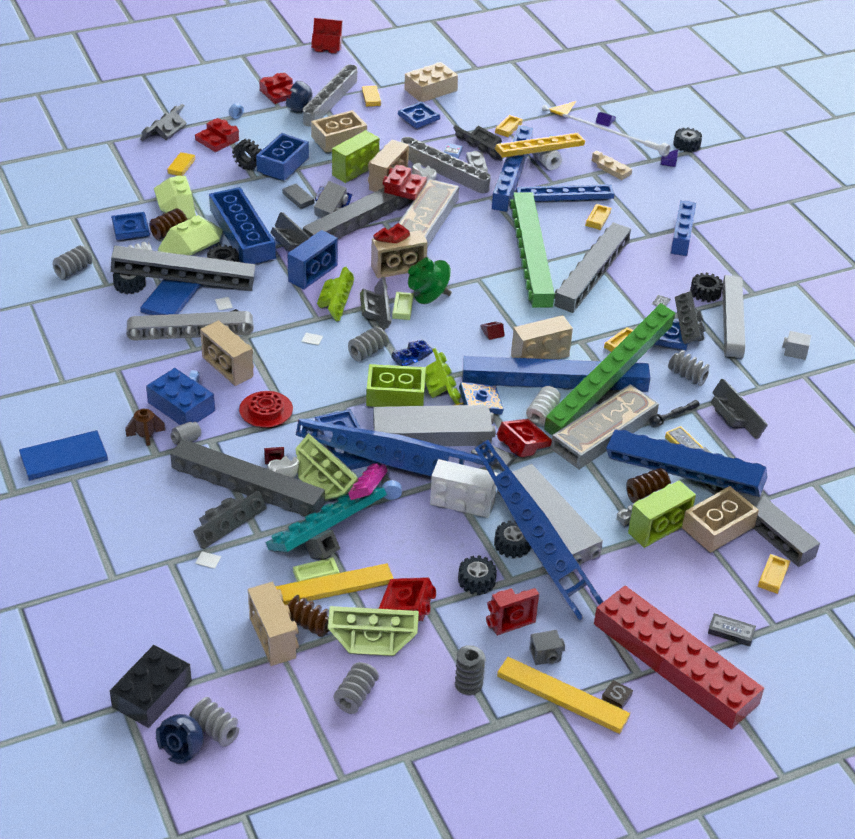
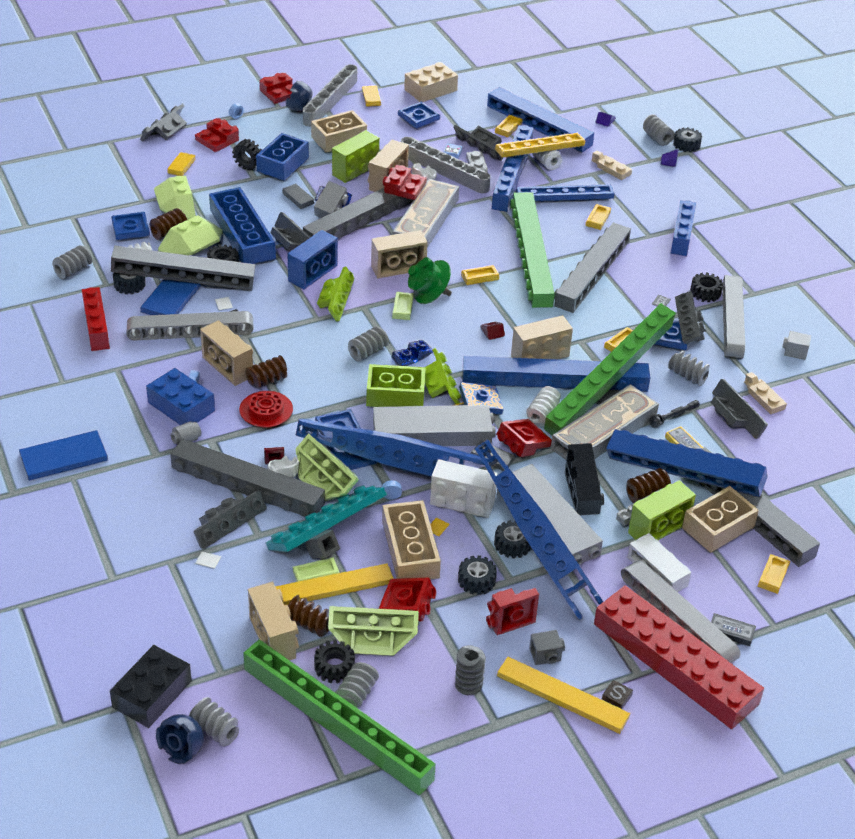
reddish brown brick [125,408,165,446] -> none
white sticker [301,333,323,345] -> none
red plate [311,17,343,53] -> none
dark pink plate [348,463,388,500] -> none
dark grey bracket [360,276,391,330] -> none
red slope [373,223,411,243] -> none
white piece [542,101,670,157] -> none
none -> red brick [81,287,110,351]
none -> bright green brick [243,639,436,796]
none -> reddish brown piece [245,355,287,389]
none -> black tyre [314,640,355,683]
none -> tan brick [382,500,441,579]
none -> yellow sticker [430,518,450,536]
none -> yellow tile [461,265,499,285]
none -> brick [487,87,595,153]
none -> black wedge [564,443,604,515]
none -> light grey beam [621,560,740,663]
none -> white brick [627,533,691,592]
none -> light grey piece [643,114,675,146]
none -> tan hinge [744,372,787,414]

